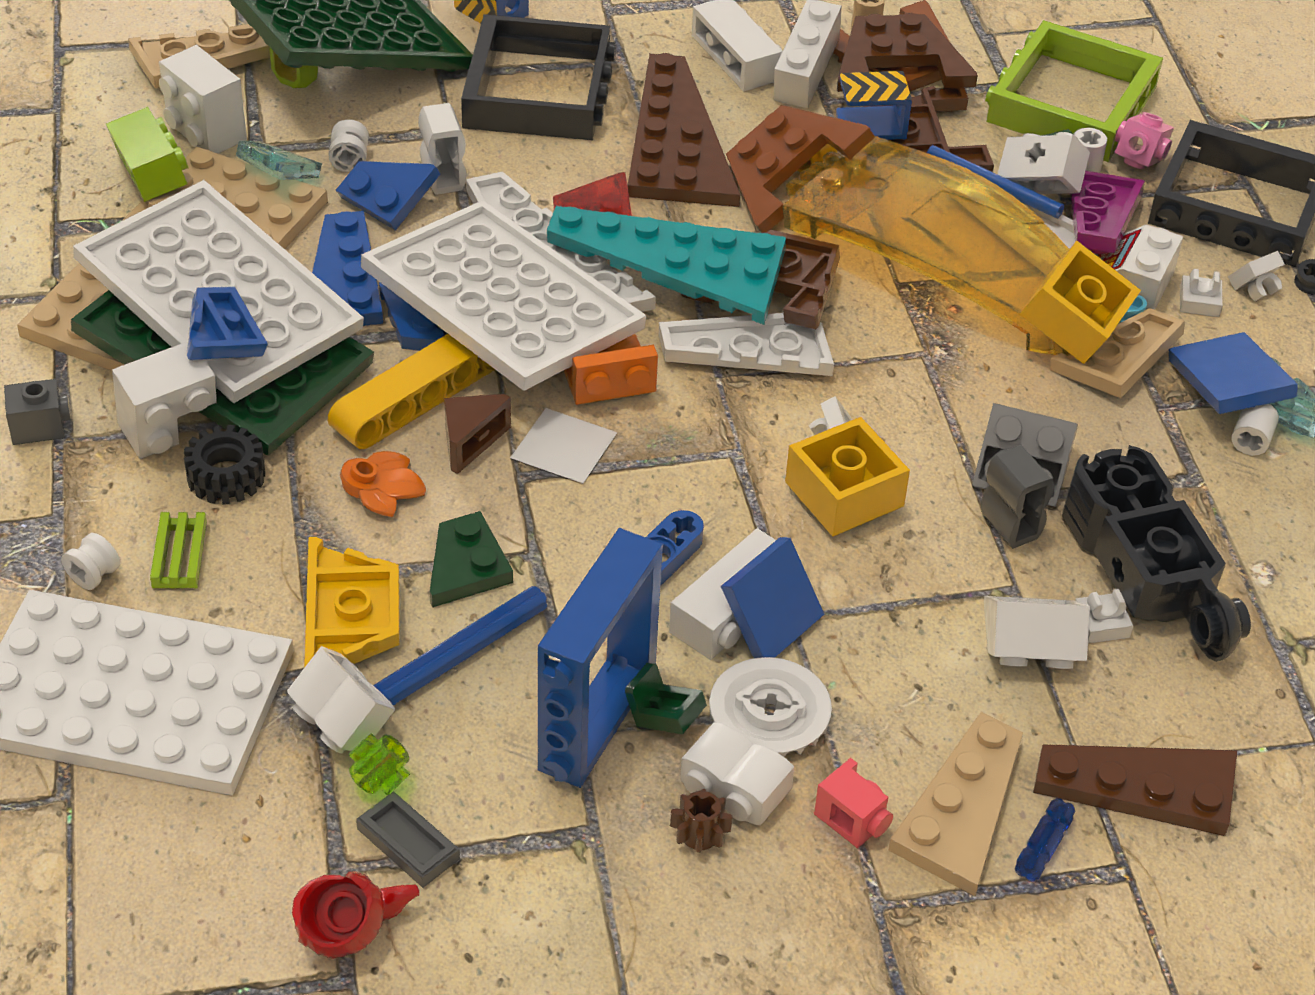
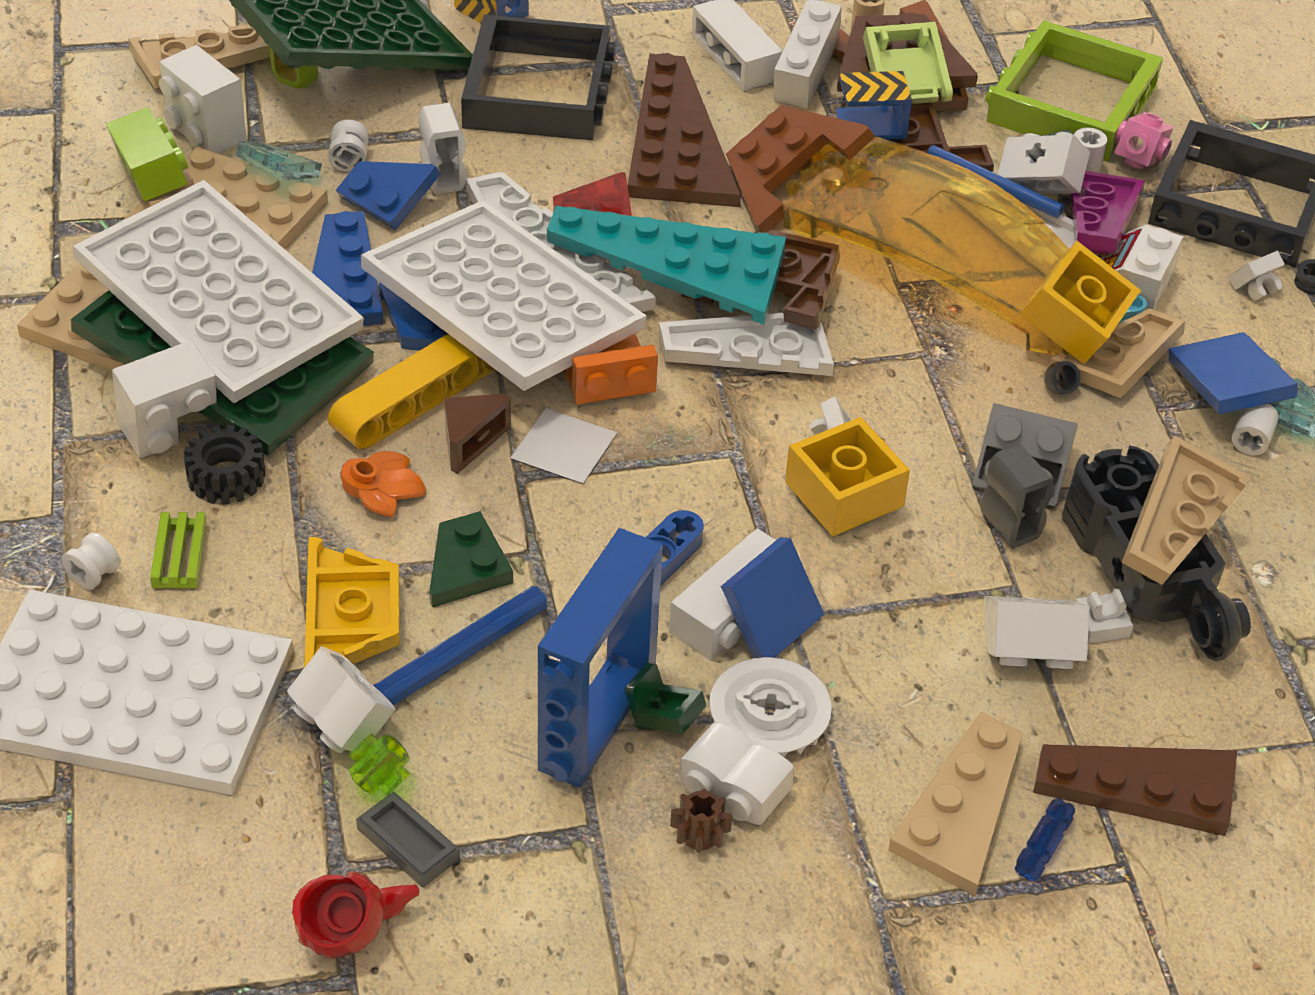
dark grey brick [4,379,71,445] -> none
blue wing [187,287,268,360] -> none
coral brick [814,758,893,848] -> none
white tile [1180,269,1223,317] -> none
none -> yellowish green container [863,22,953,106]
none -> black hinge [1044,361,1081,394]
none -> tan wing [1122,435,1252,585]

